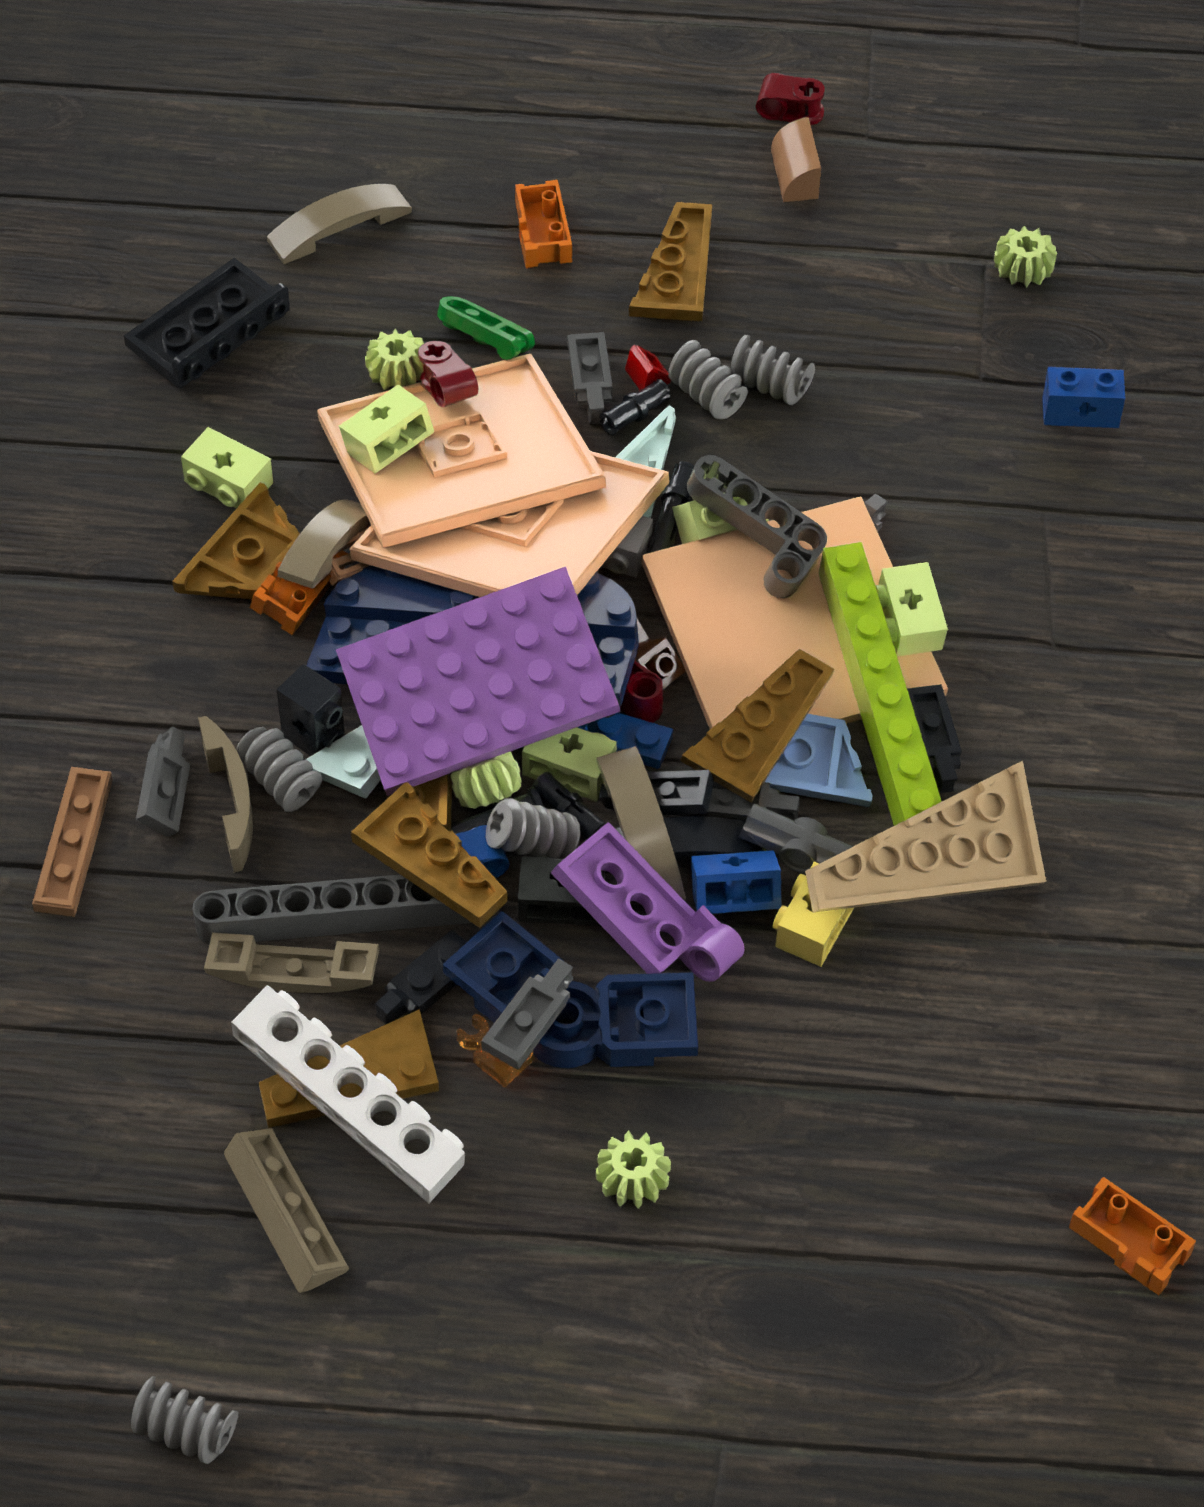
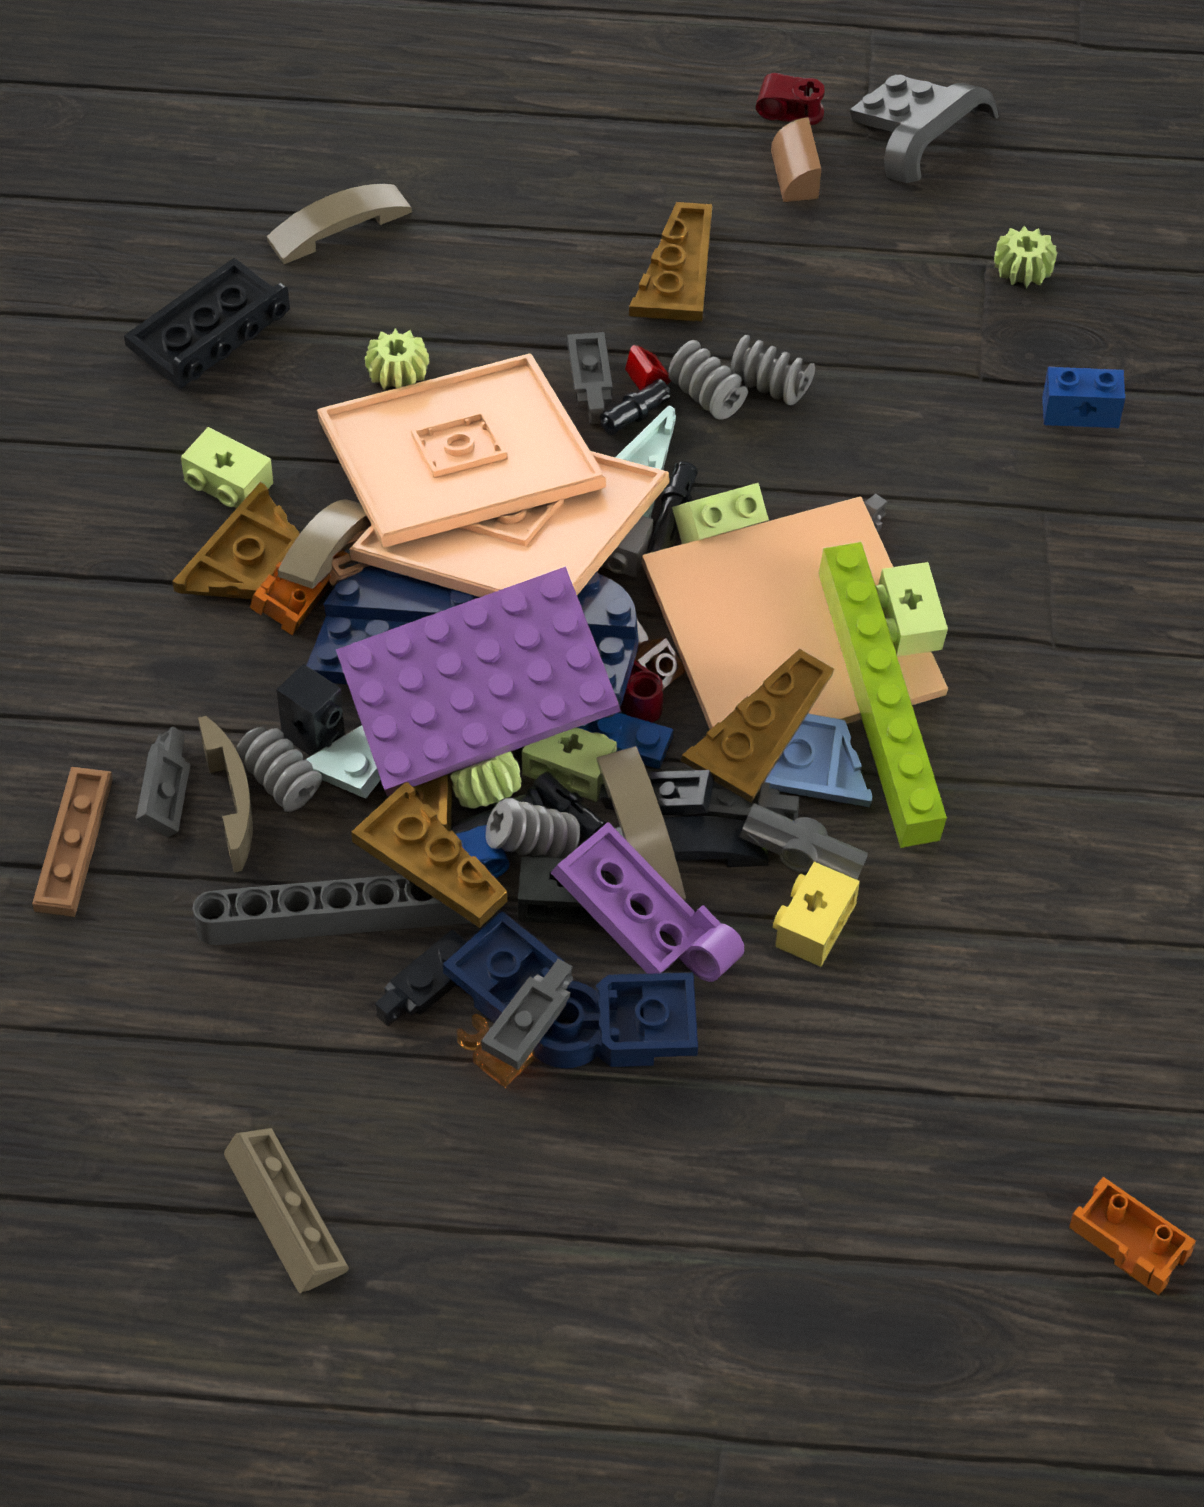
light grey piece [131,1376,238,1464] -> none
dark tan slope [204,932,380,993] -> none
white brick [231,985,465,1203] -> none
pearl gold wing [259,1009,439,1128] -> none
yellowish green brick [339,385,434,474] -> none
dark red piece [418,341,479,408] -> none
green plate [437,296,535,360] -> none
orange piece [515,180,572,268] -> none
yellowish green gear [596,1130,671,1209] -> none
dark grey beam [687,455,827,598] -> none
blue brick [691,850,782,914] -> none
tan wing [805,761,1046,913] -> none
black hinge [907,684,962,793] -> none
none -> dark grey piece [850,74,999,183]

